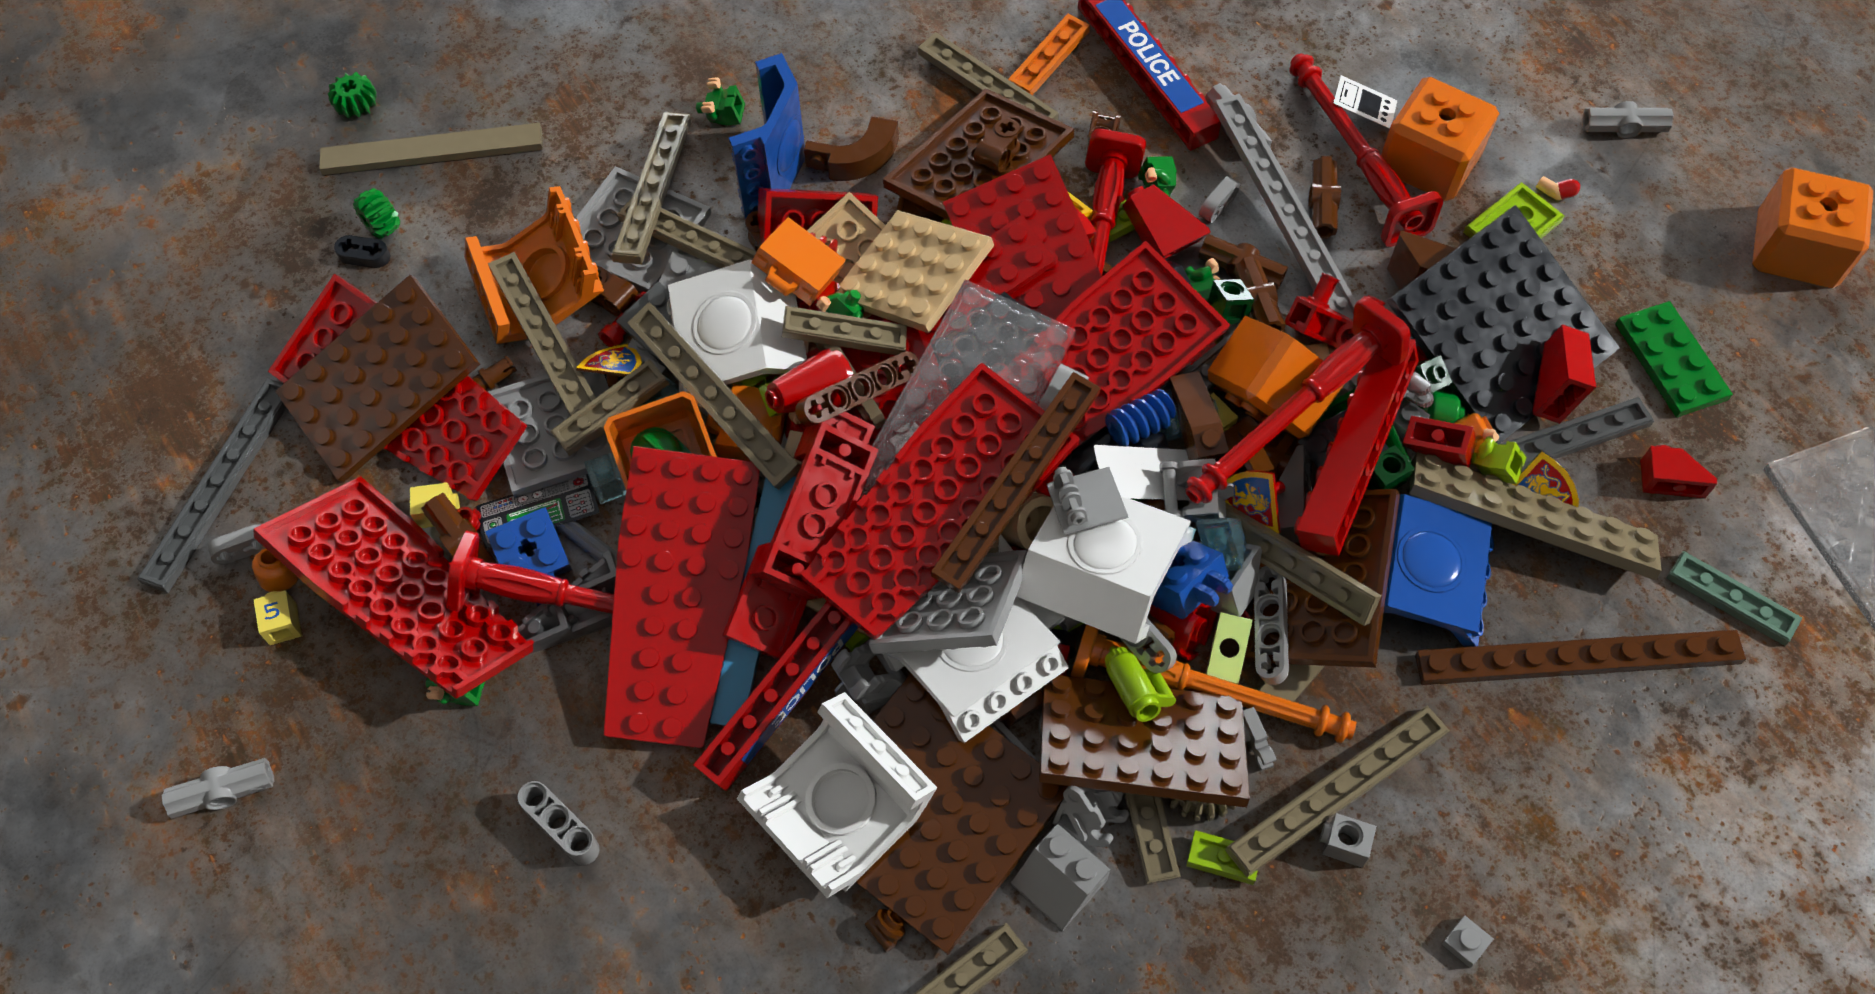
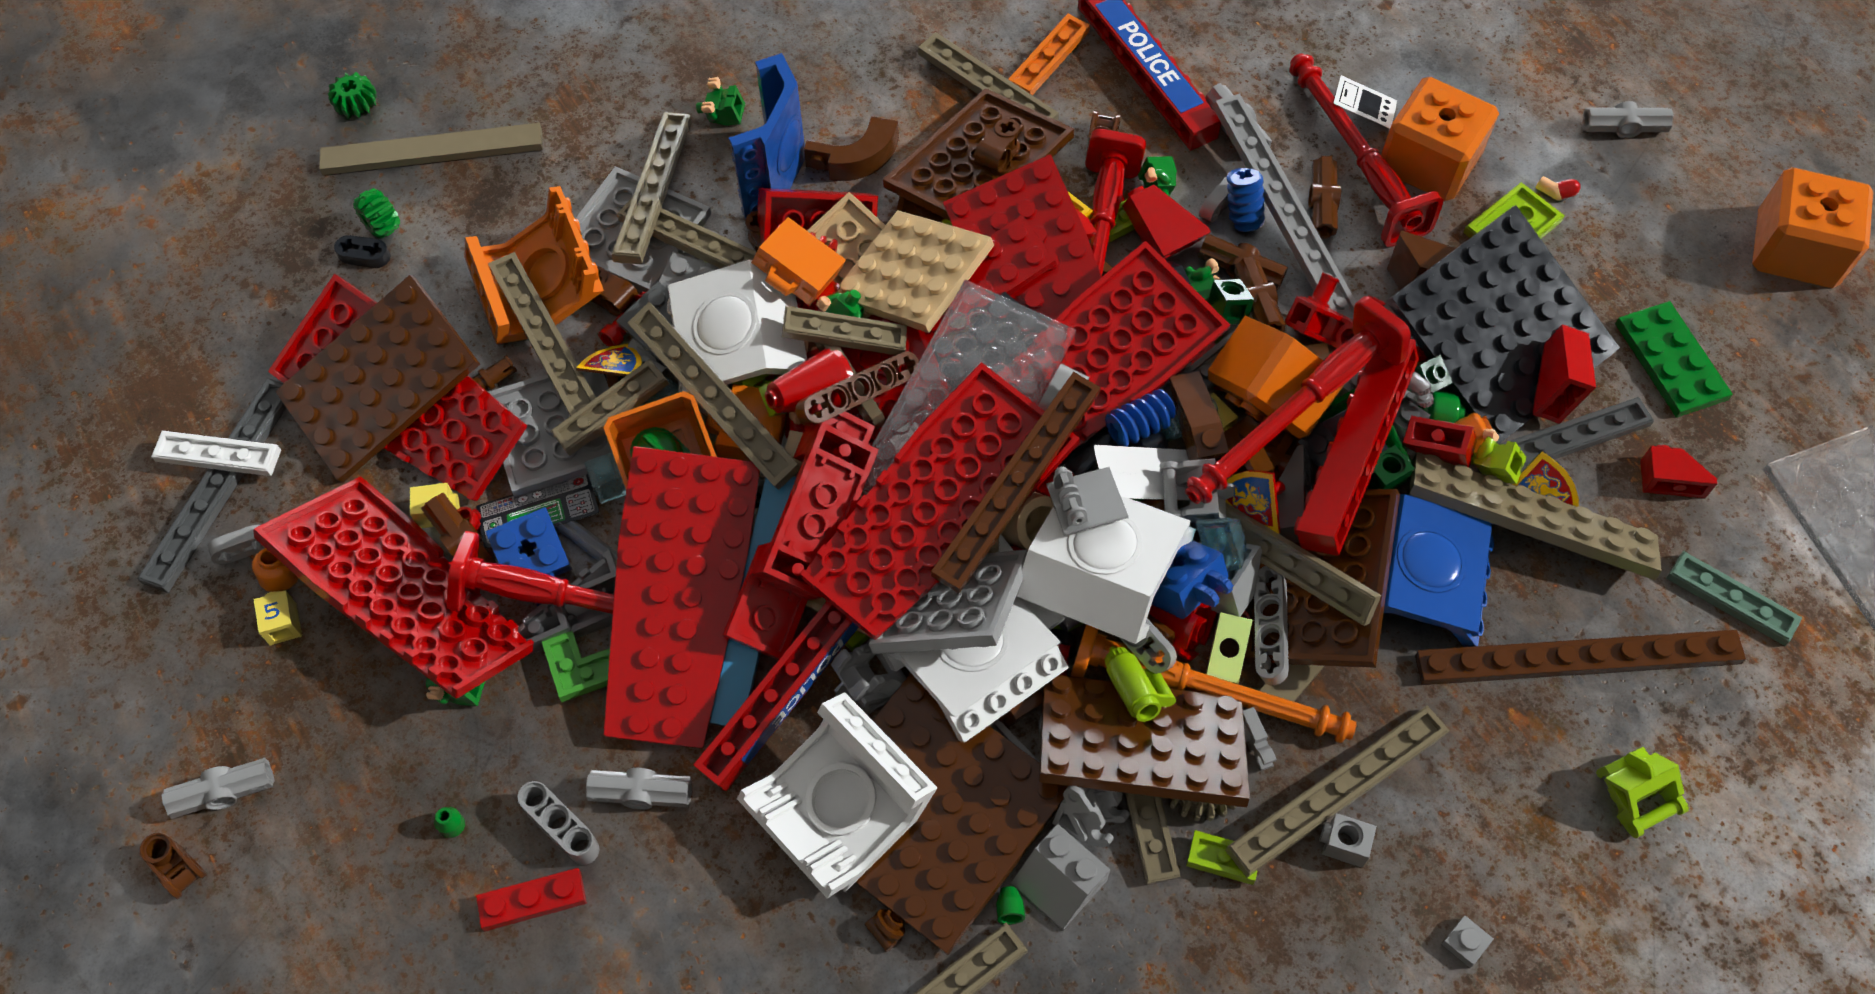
none -> reddish brown piece [140,833,207,899]
none -> white tile [151,431,281,476]
none -> green hose [434,807,465,838]
none -> red plate [476,868,587,932]
none -> bright green plate [542,631,610,702]
none -> light grey piece [586,768,692,810]
none -> green hose [996,886,1025,925]
none -> blue piece [1226,168,1265,232]
none -> lime piece [1596,747,1689,838]

